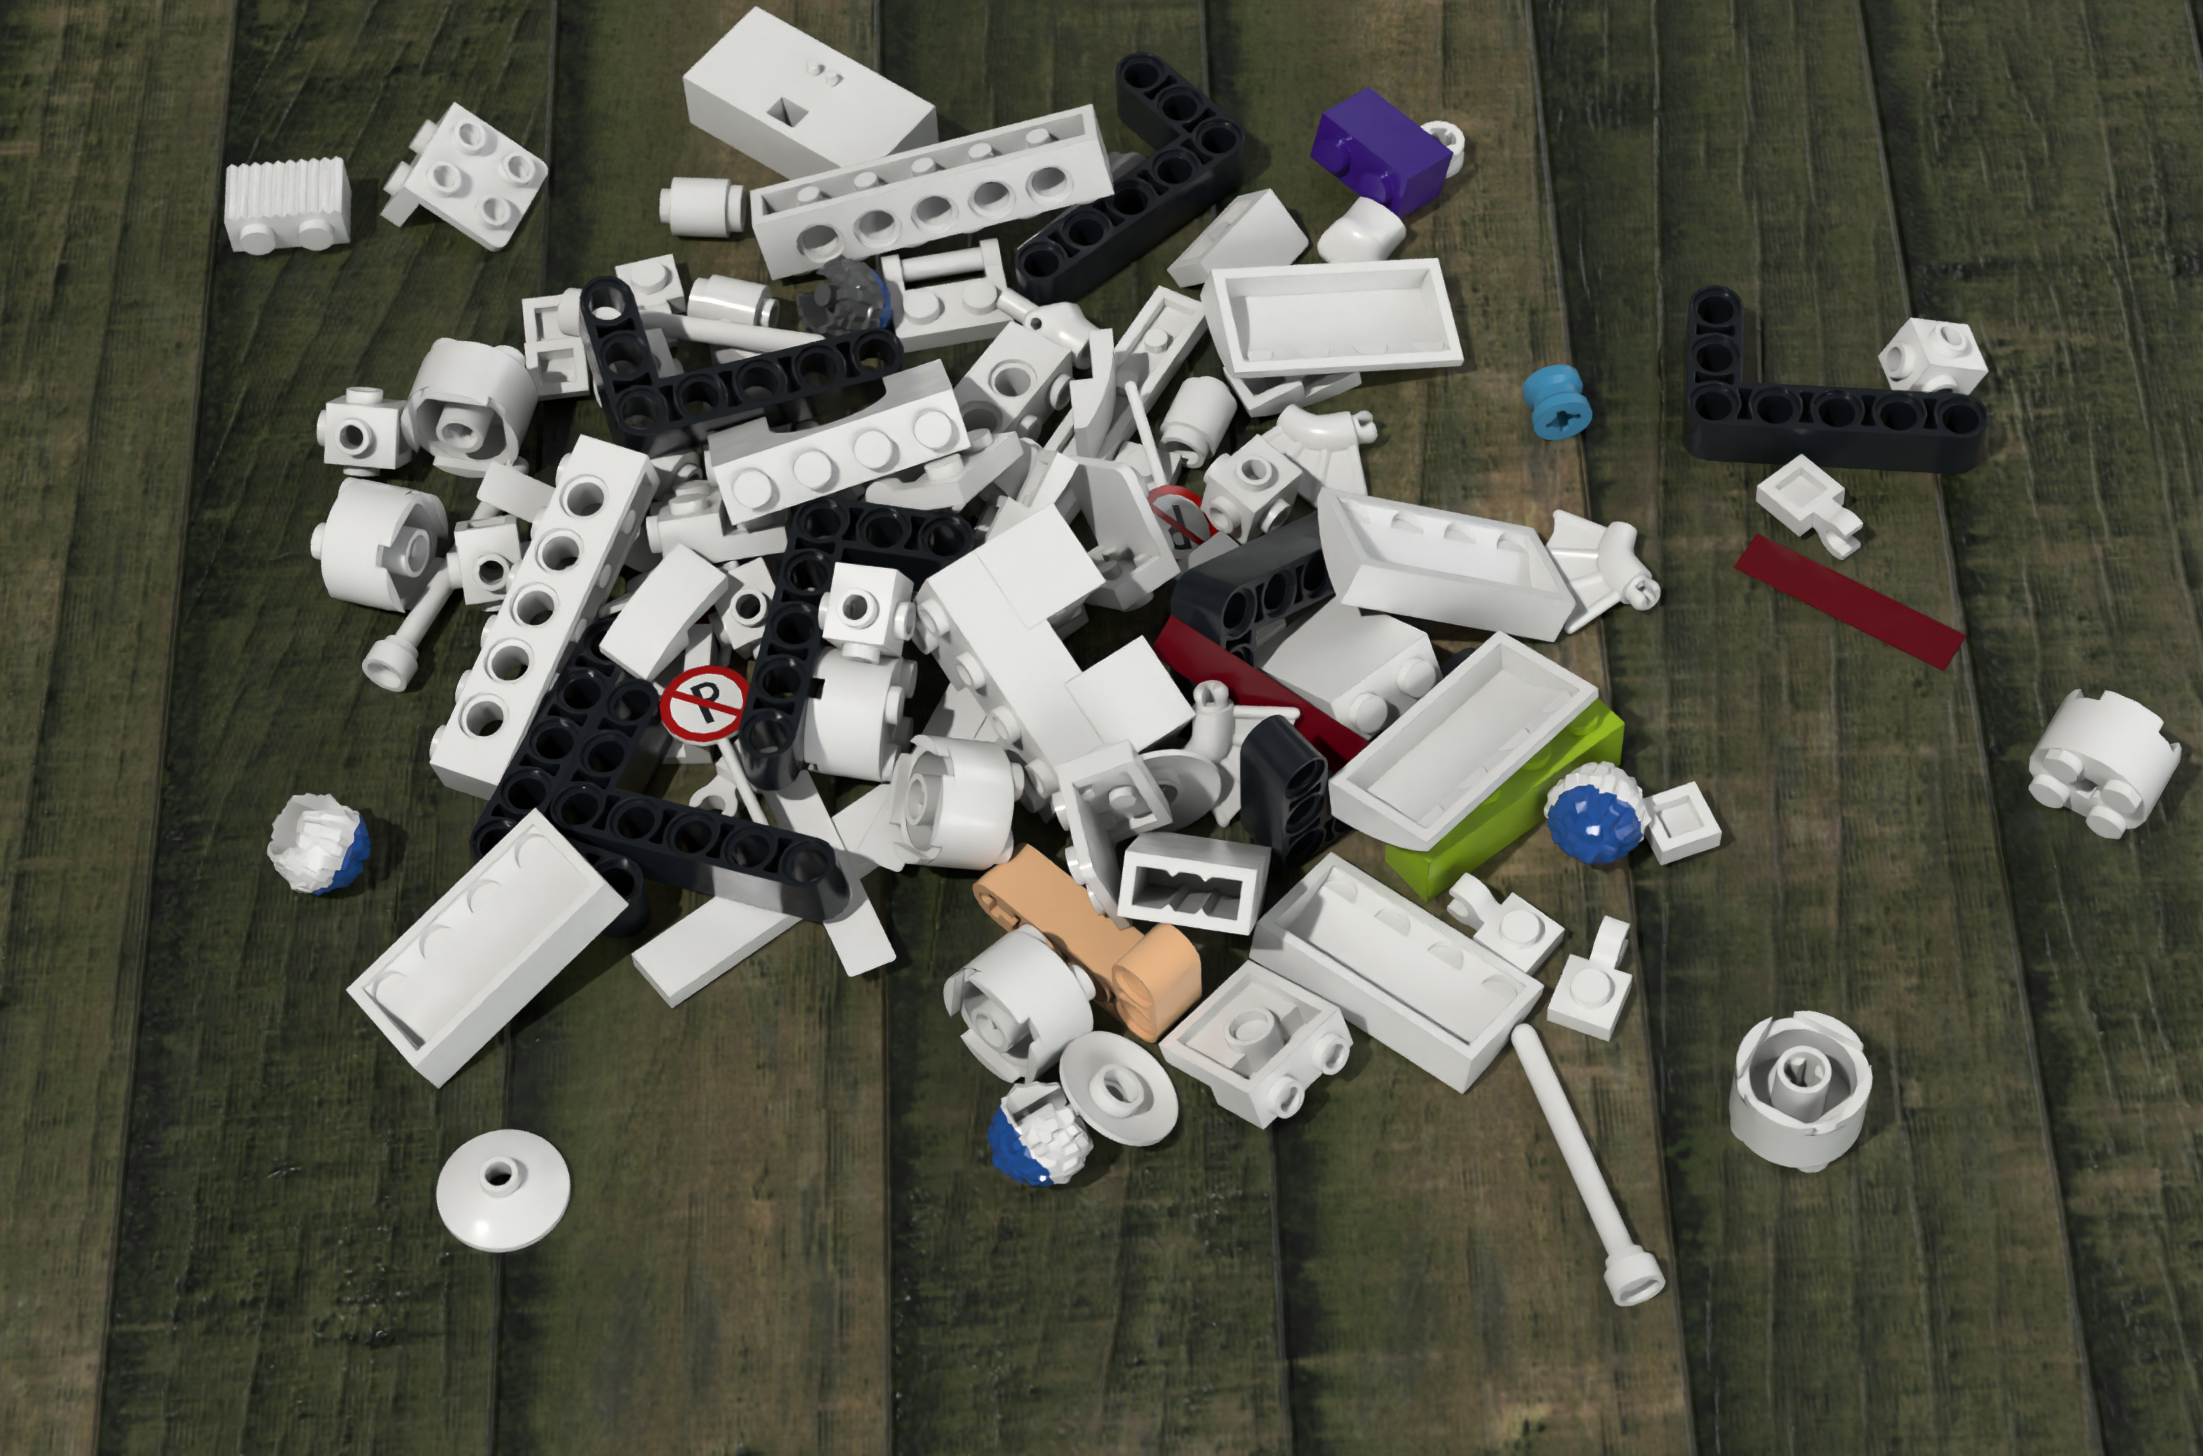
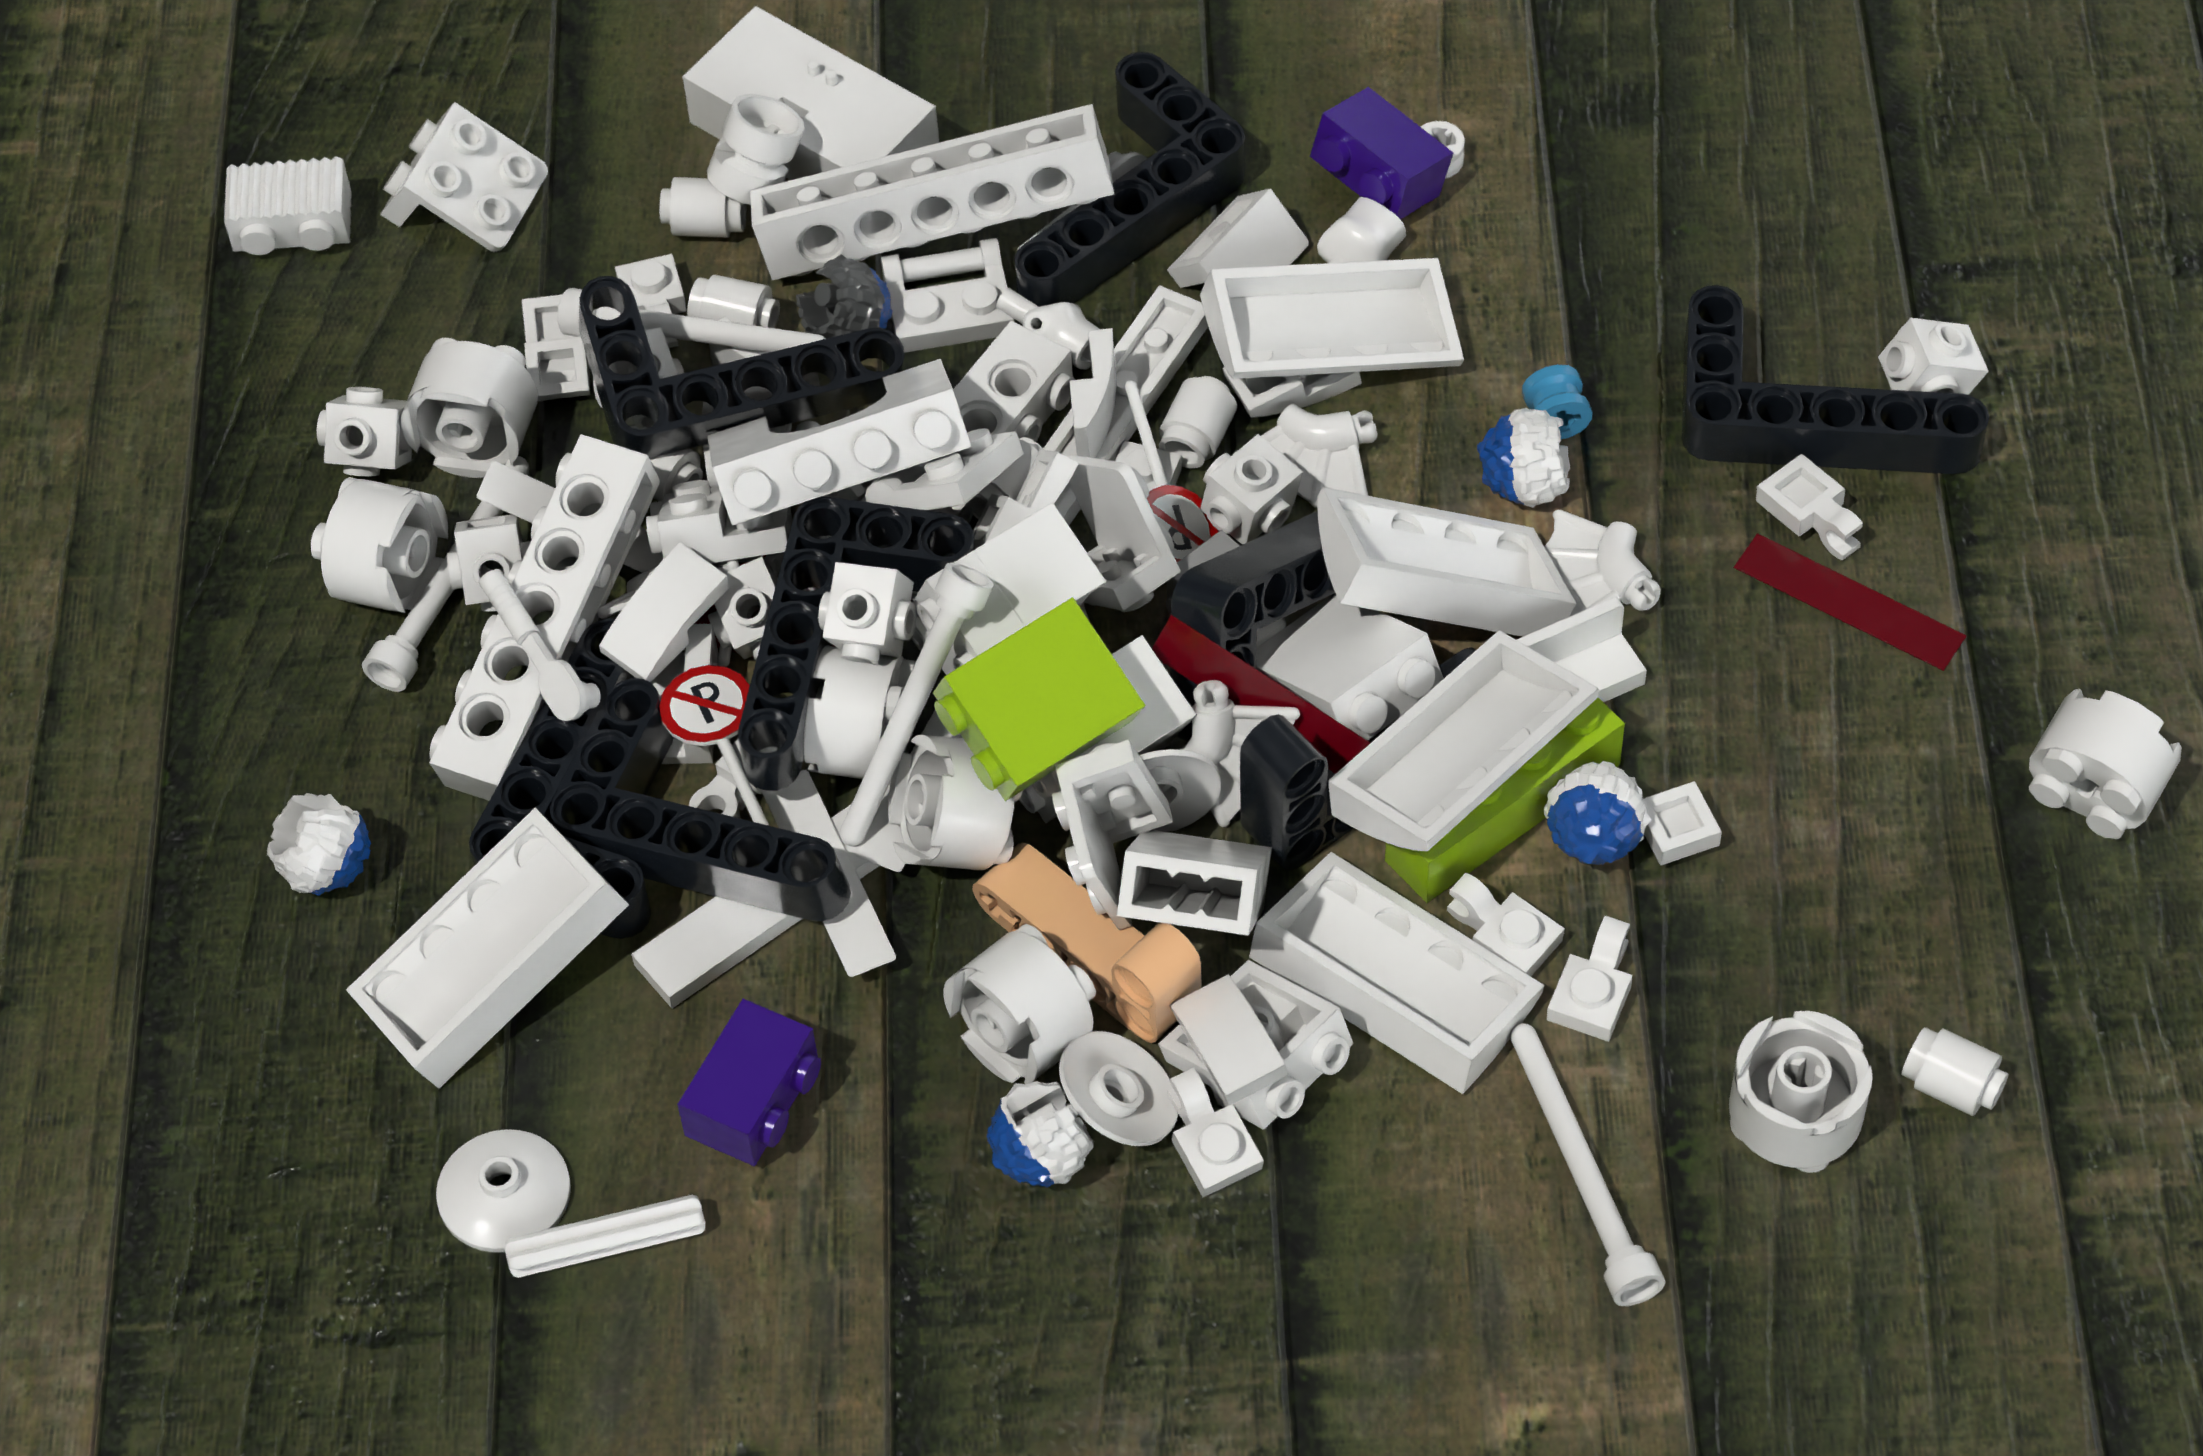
none -> white piece [479,569,601,721]
none -> white axle [505,1195,705,1278]
none -> dark purple brick [677,999,821,1167]
none -> white wheel [707,94,805,205]
none -> white piece [840,563,994,846]
none -> lime brick [933,597,1146,801]
none -> white plate [1167,1067,1264,1198]
none -> white slope [1170,974,1288,1106]
none -> white piece [1477,408,1570,508]
none -> white panel [1517,597,1647,702]
none -> white brick [1902,1027,2008,1116]

